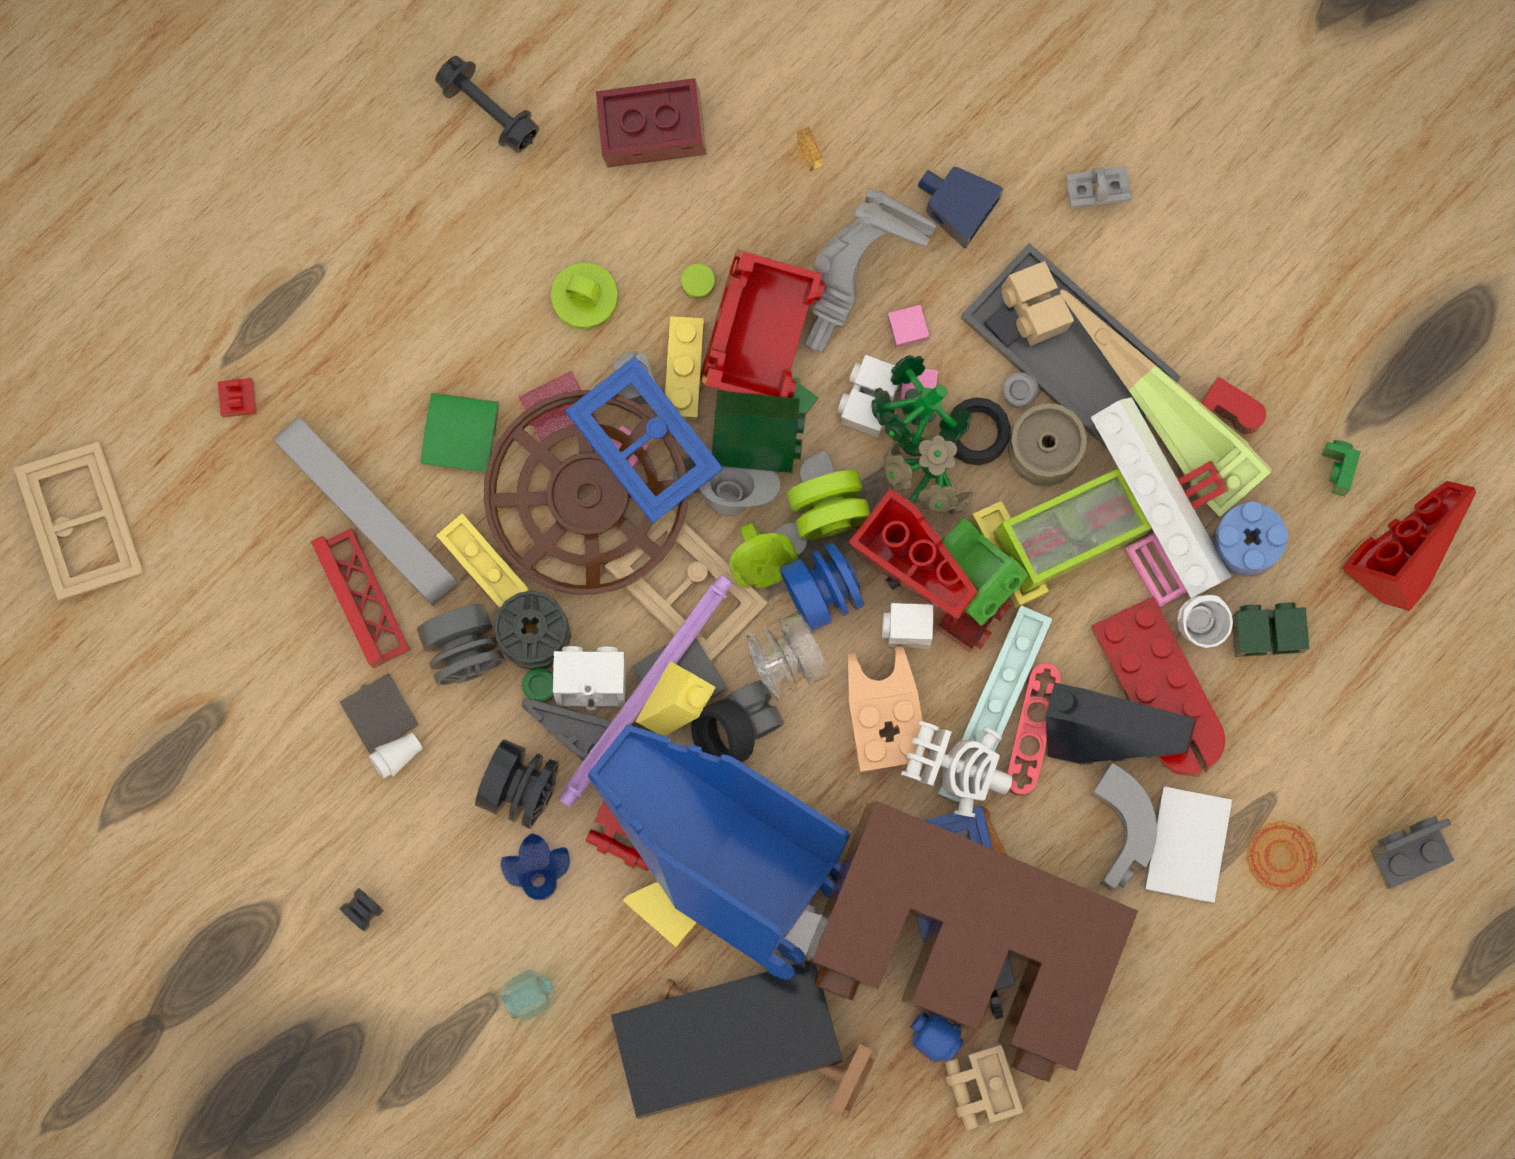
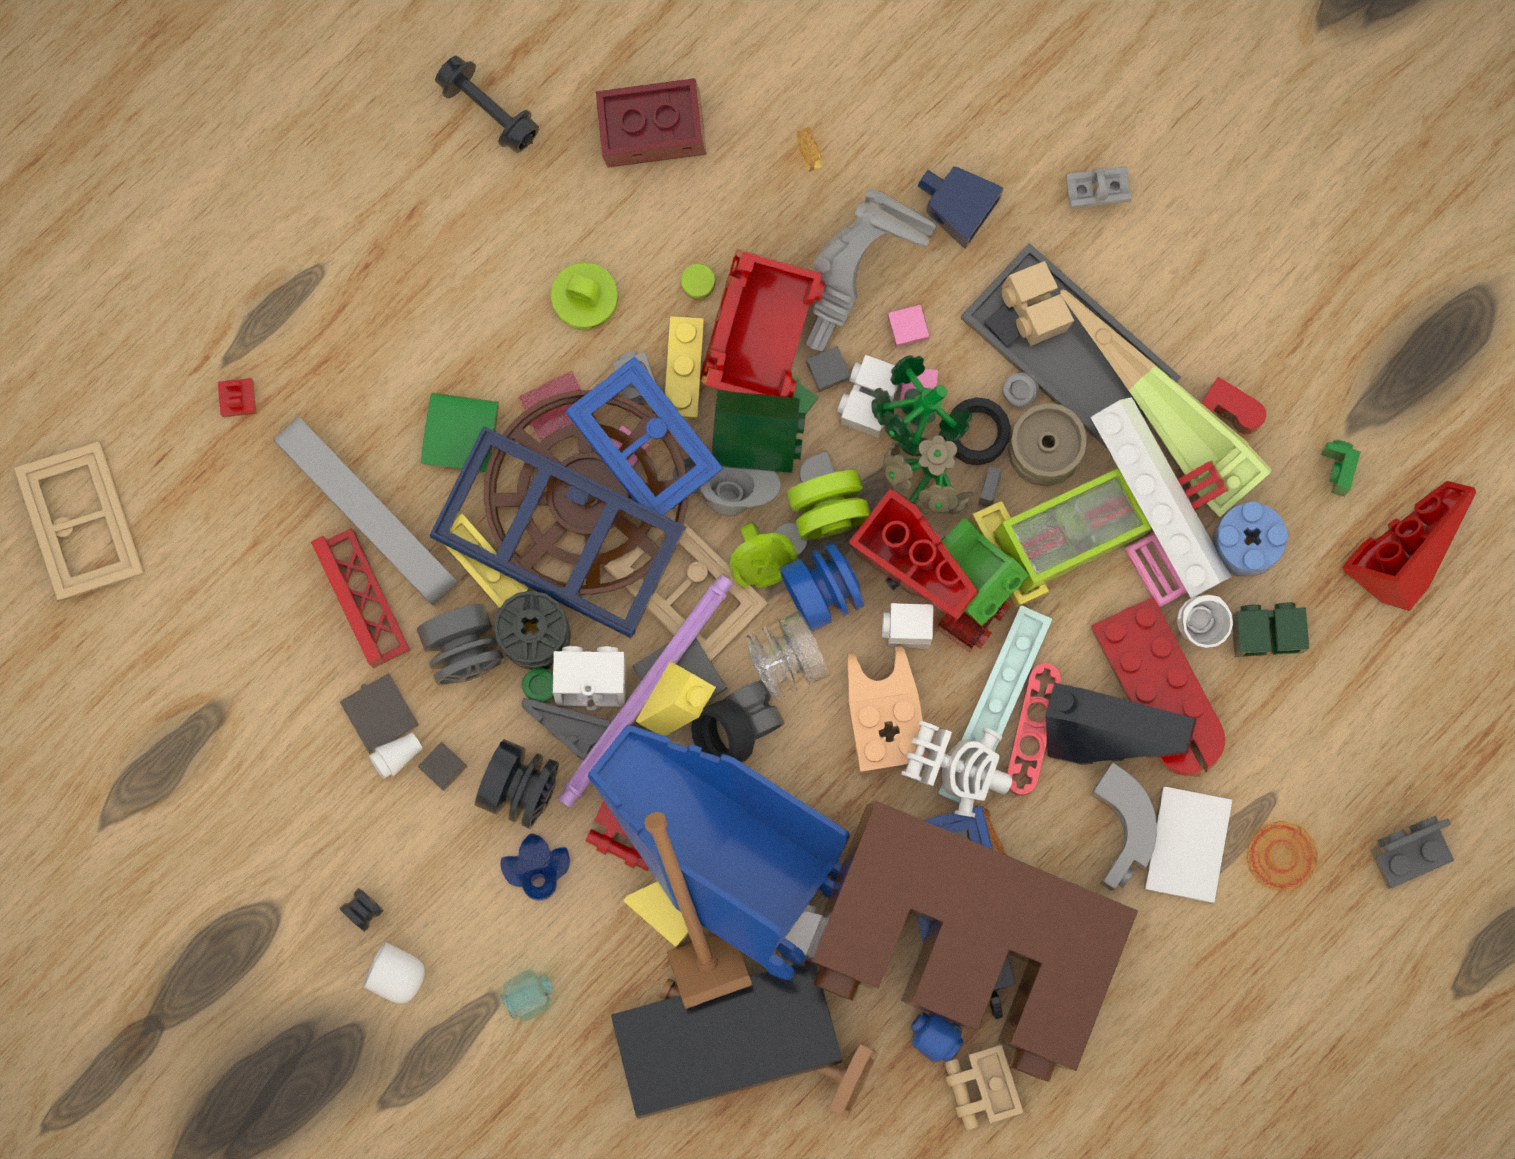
none -> white helmet [363,941,425,1004]
none -> clear smoke tile [418,742,467,791]
none -> dark blue door [430,426,687,639]
none -> medium nougat tile [644,812,752,1009]
none -> dark grey tile [806,346,850,392]
none -> dark grey tile [978,466,1002,507]

